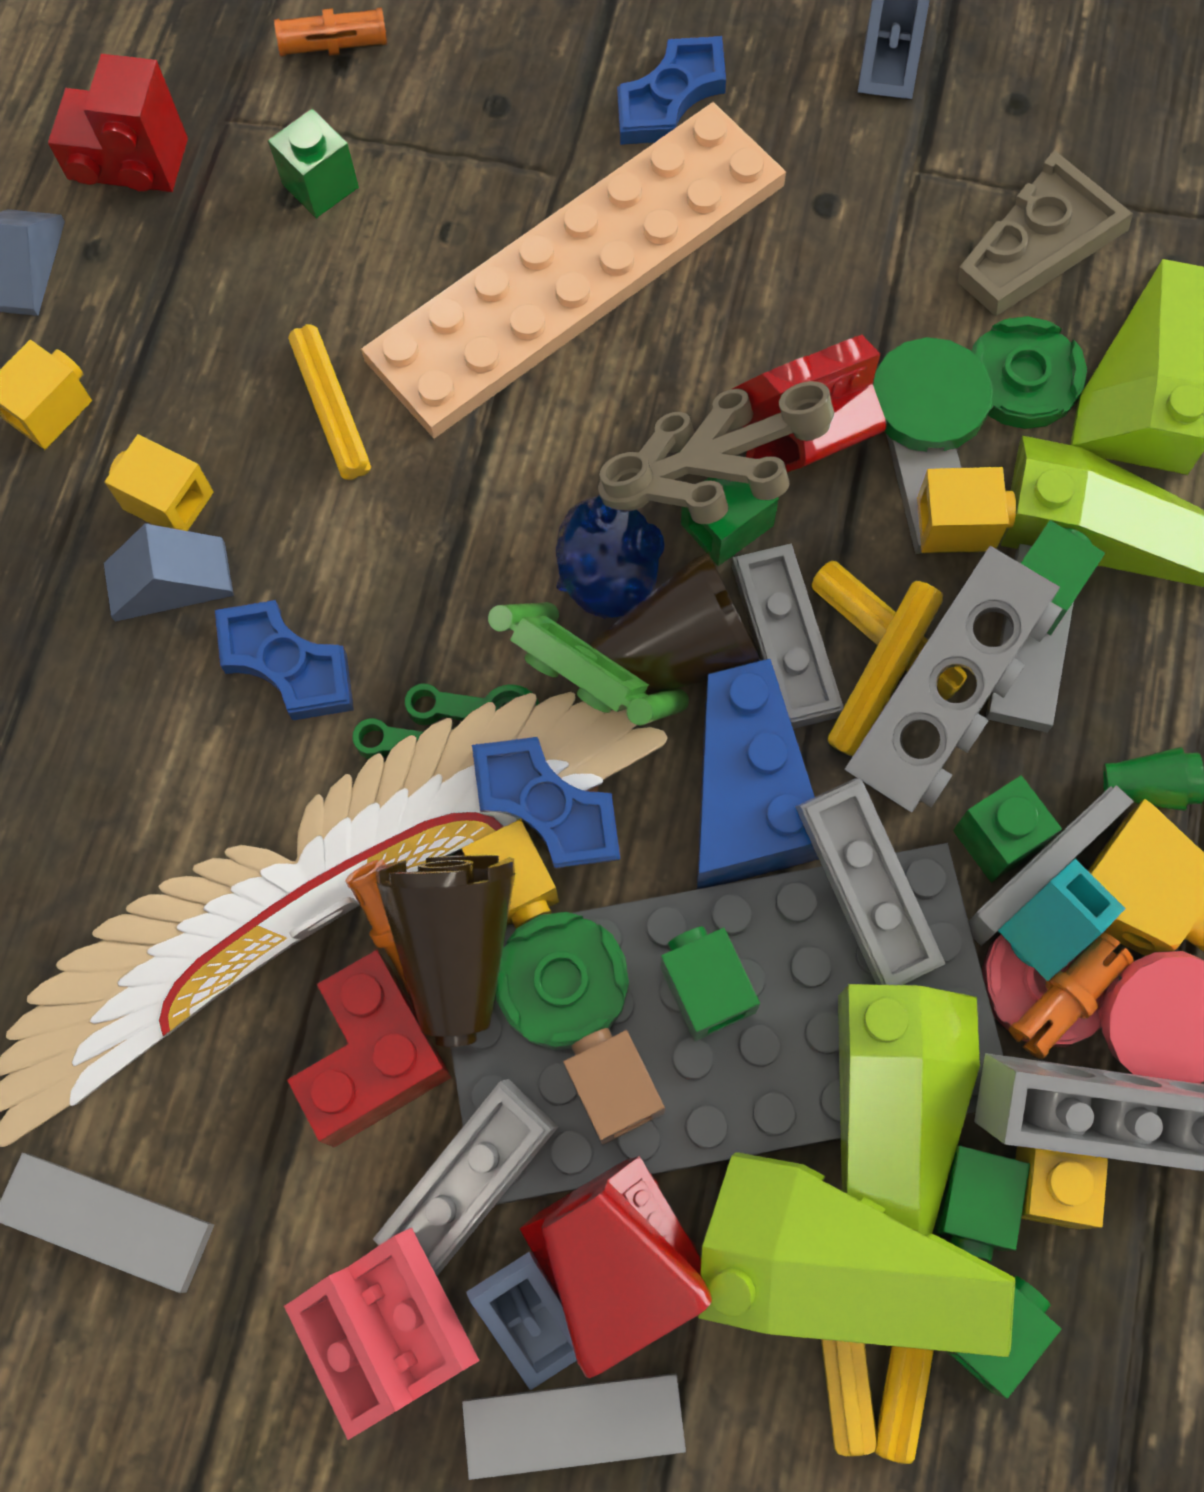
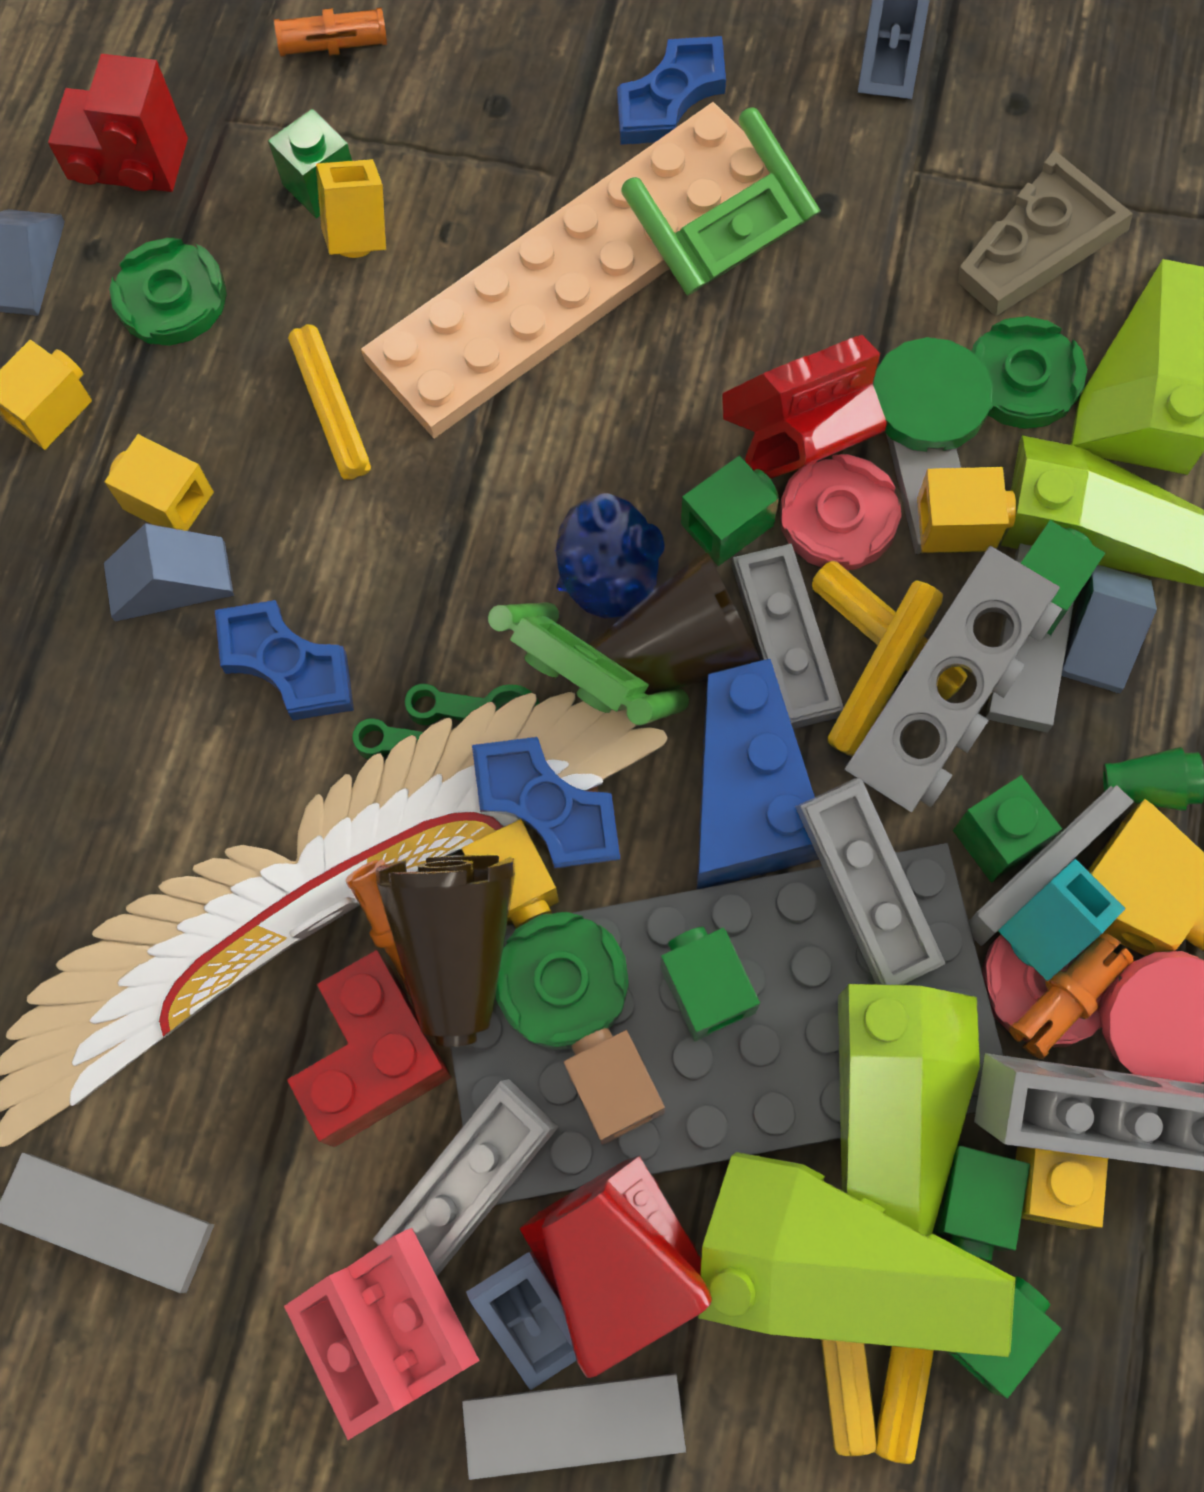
dark tan plant [598,381,834,524] -> none
none -> green tile [109,238,227,346]
none -> yellow brick [316,159,386,258]
none -> bright green plate [621,107,821,296]
none -> coral tile [780,454,902,570]
none -> sand blue slope [1061,565,1157,693]

